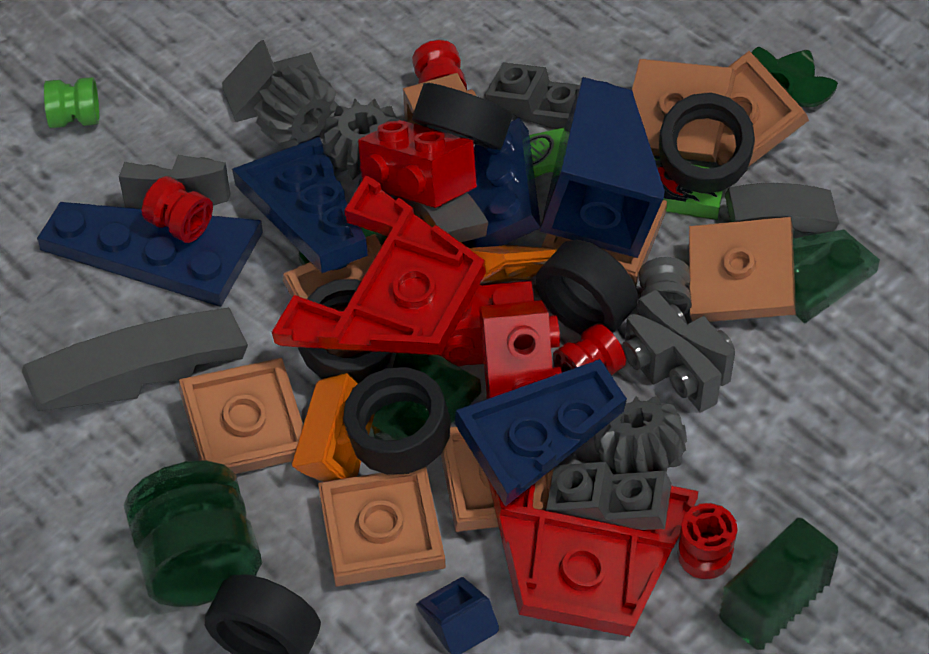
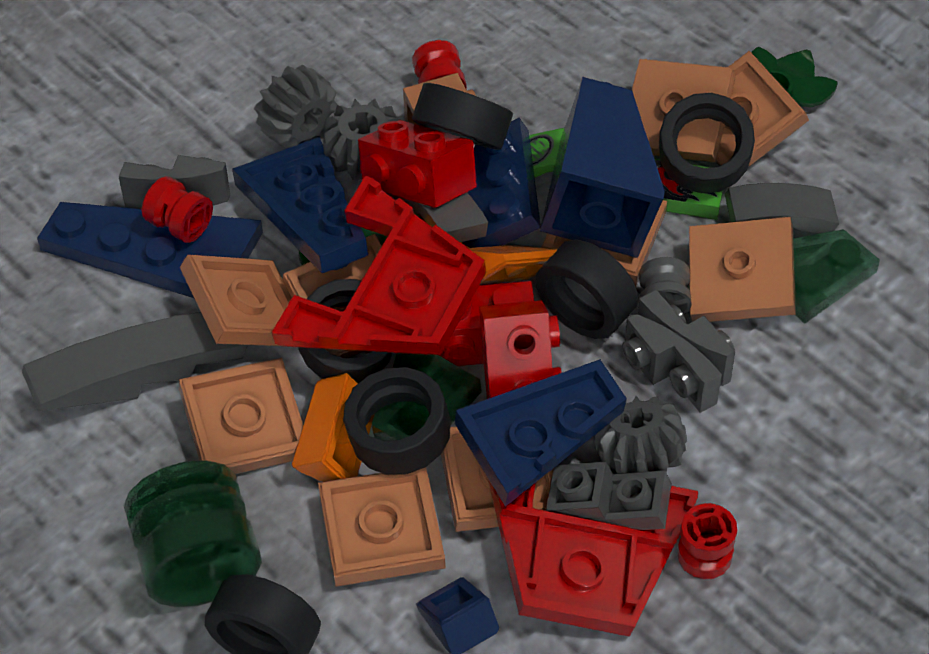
bright green wheel [44,77,99,128] -> none
dark grey slope [222,40,321,122] -> none
dark grey slope [485,62,580,129] -> none
red wheel [552,324,626,376] -> none
clear green brick [718,517,838,650] -> none
none -> nougat plate [180,255,292,346]

